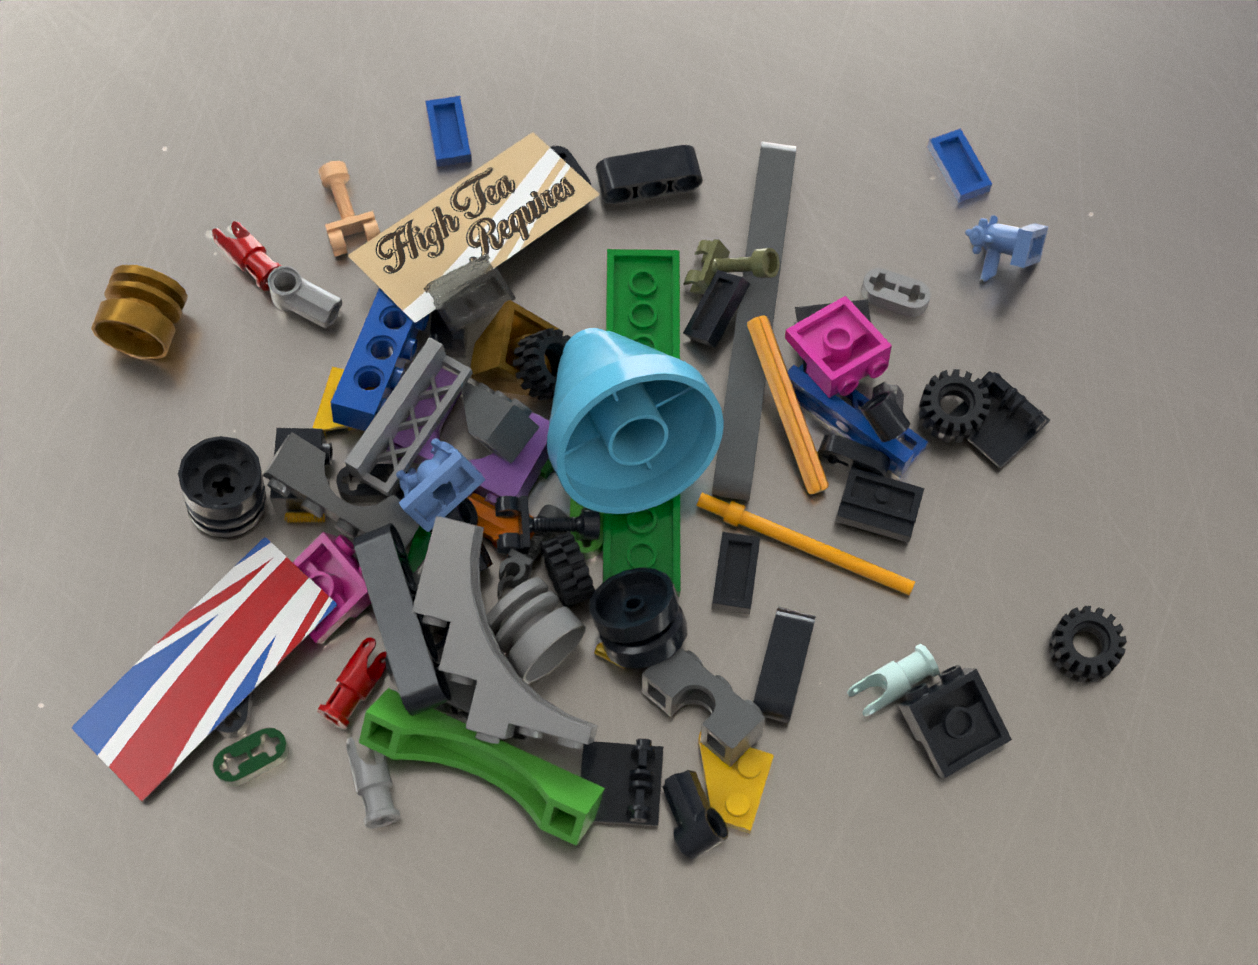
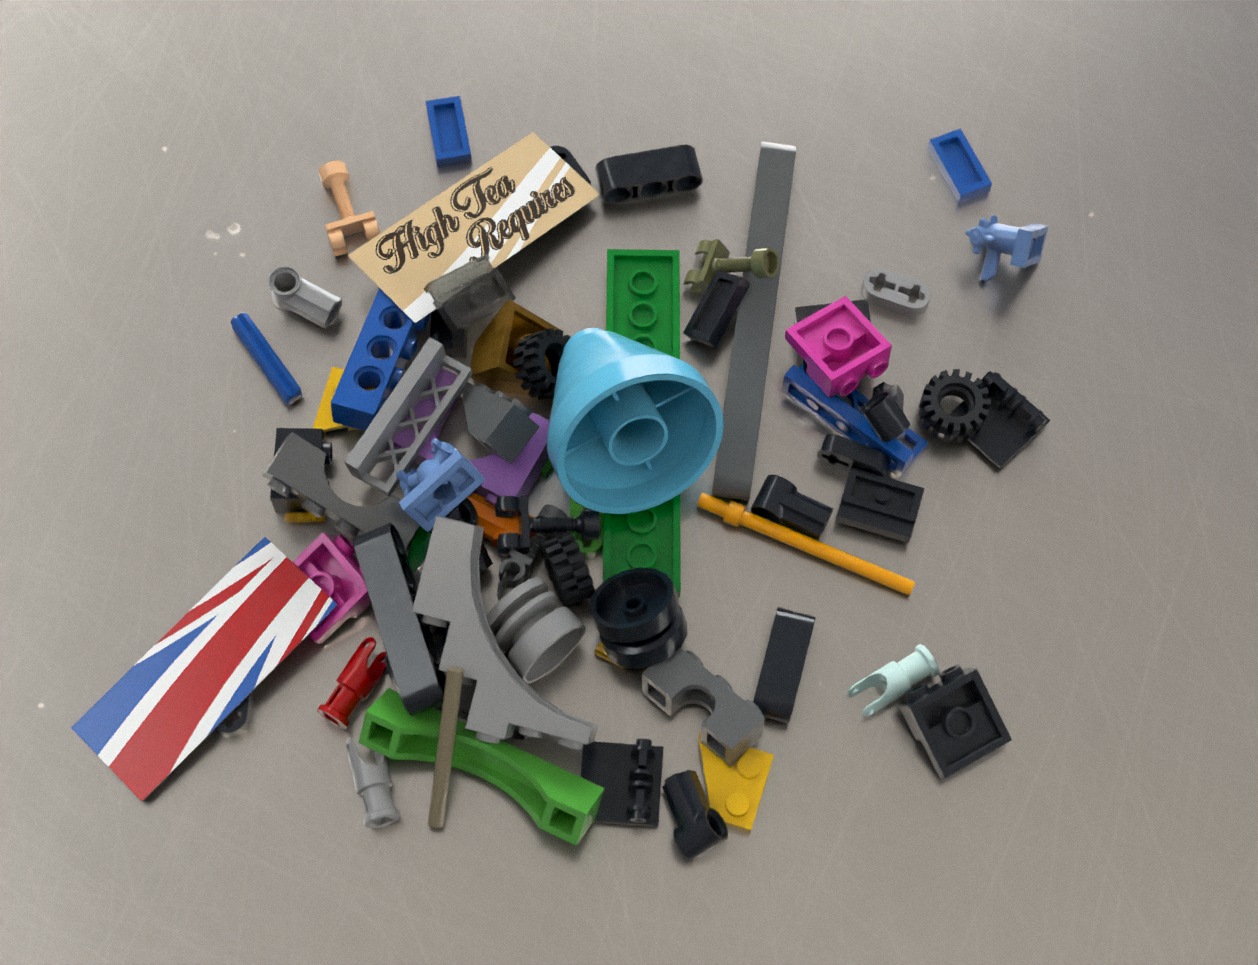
pearl gold wheel [91,265,188,359] -> none
black wheel [178,436,267,538] -> none
red piece [212,221,282,291] -> none
dark green beam [213,727,289,787] -> none
black beam [336,463,407,503] -> none
black tile [711,532,761,614] -> none
light orange axle [747,315,829,494] -> none
black tyre [1049,606,1127,683] -> none
none -> blue axle [230,312,302,404]
none -> dark tan bar [428,667,464,828]
none -> black piece [750,475,834,540]

